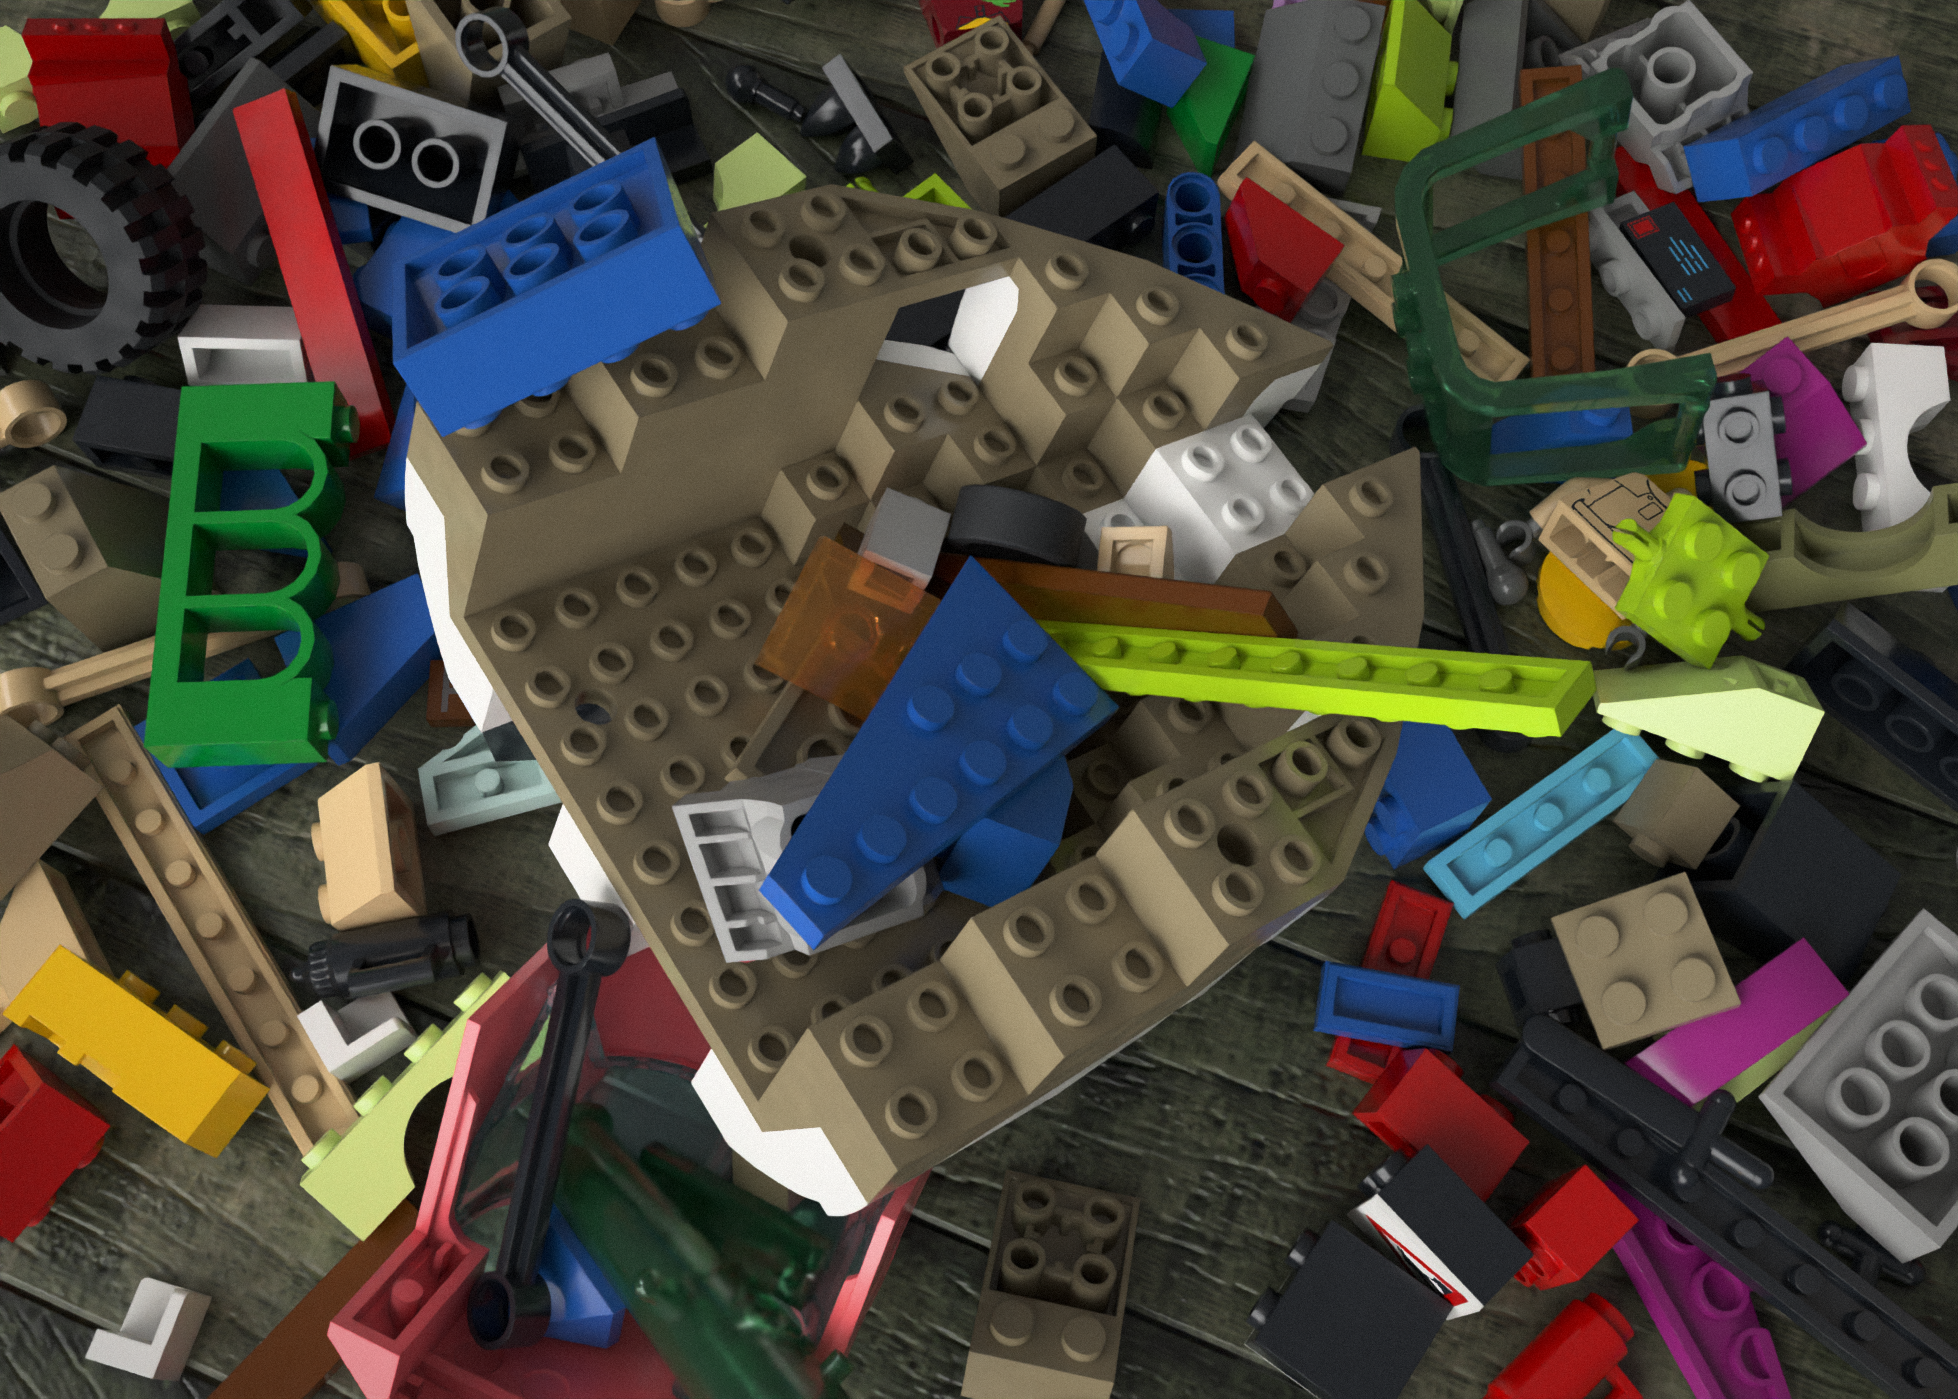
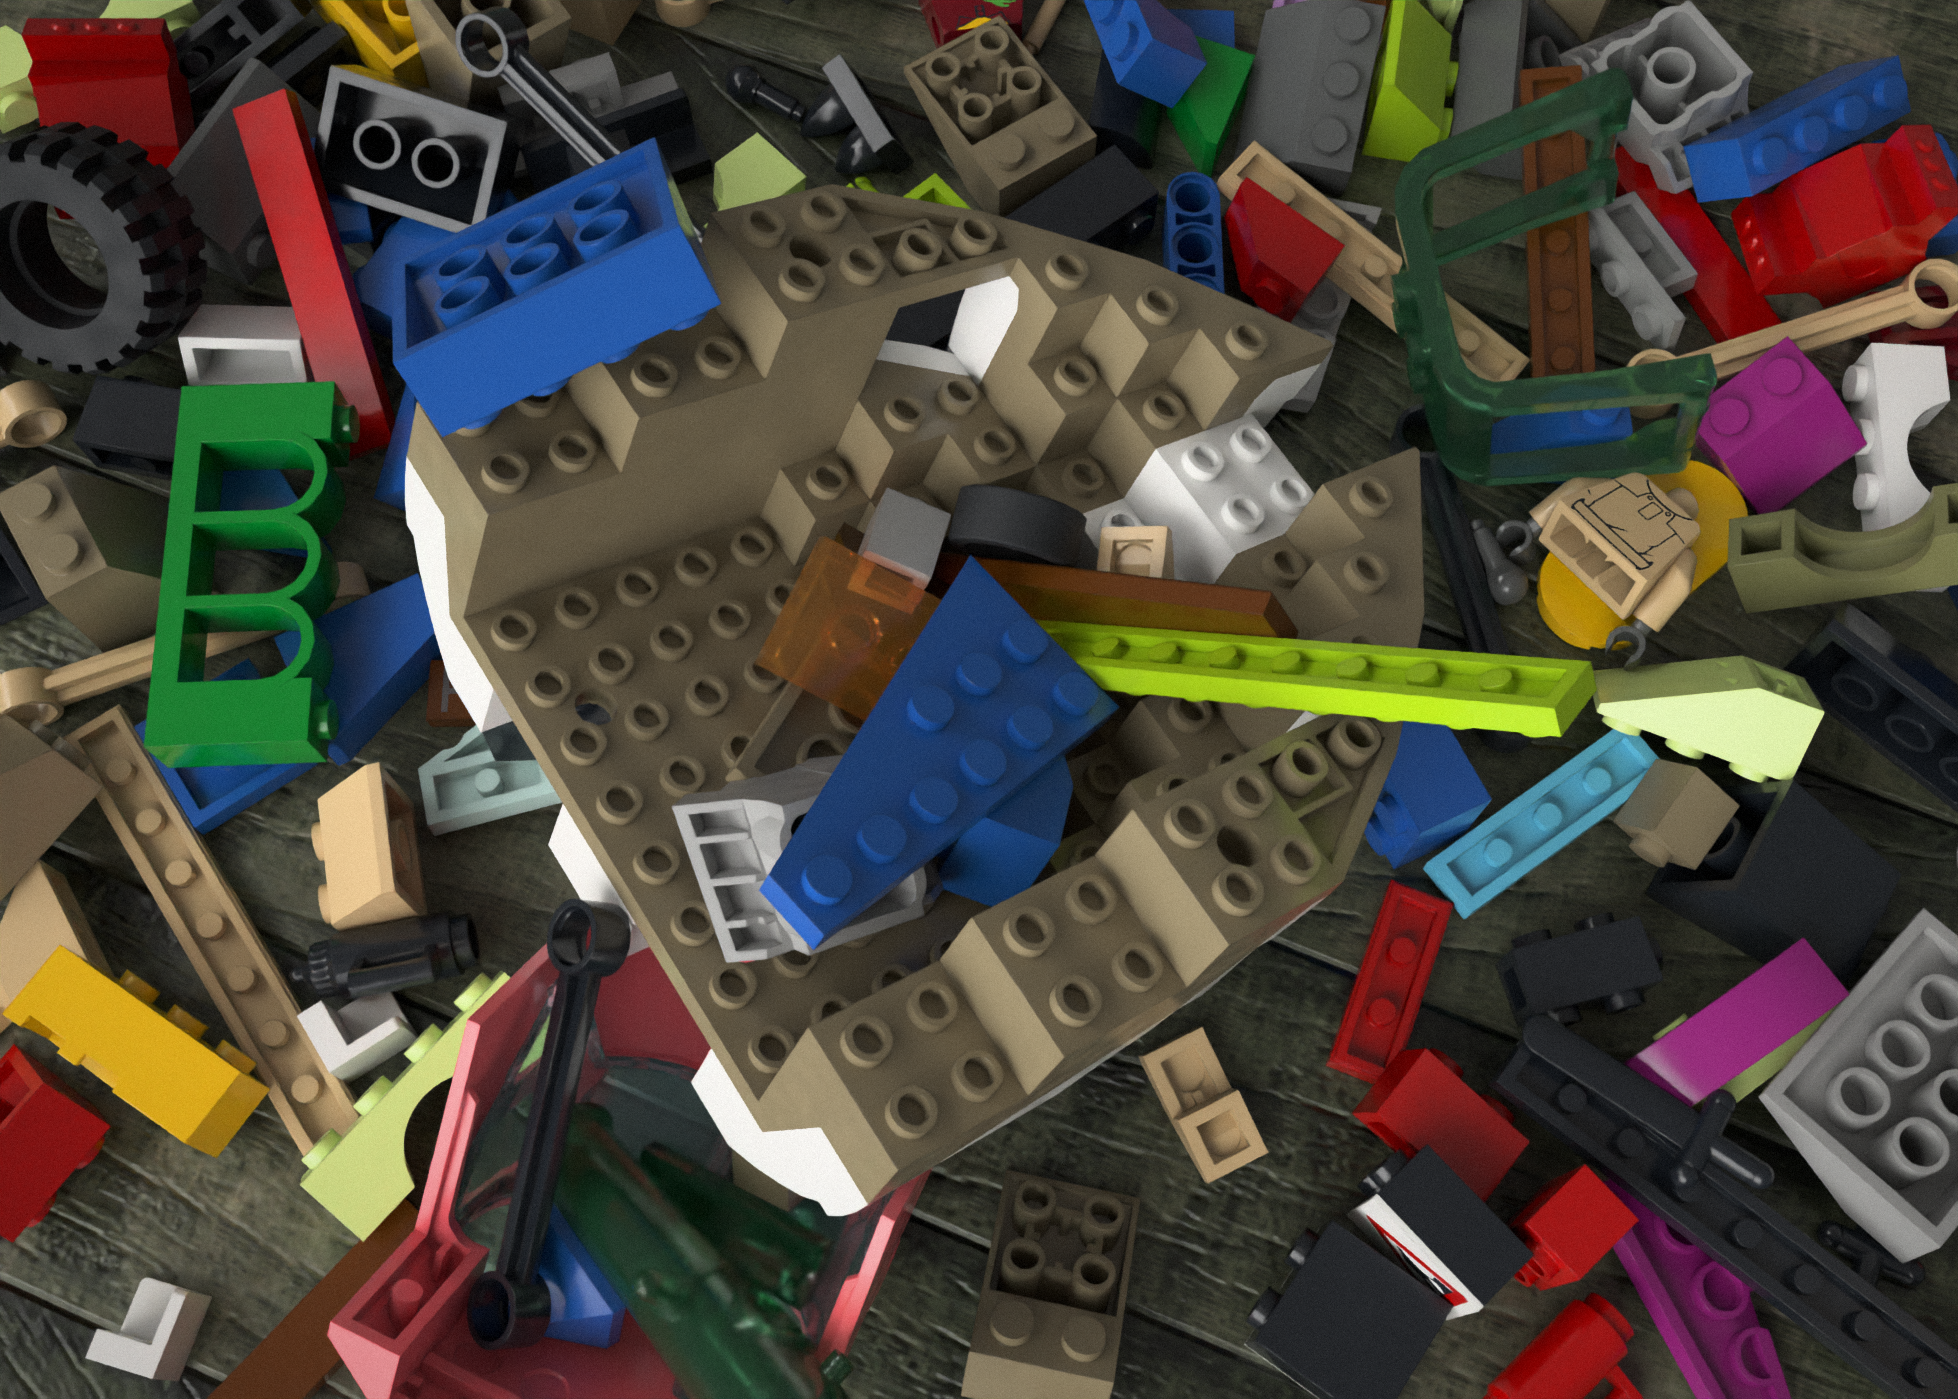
blue tile [1313,961,1460,1056] -> none
dark tan plate [1551,872,1741,1051] -> none
lime plate [1612,493,1769,670] -> none
black tile [1619,202,1736,319] -> none
brick [1687,373,1793,524] -> none
none -> tan slope [1138,1026,1269,1184]

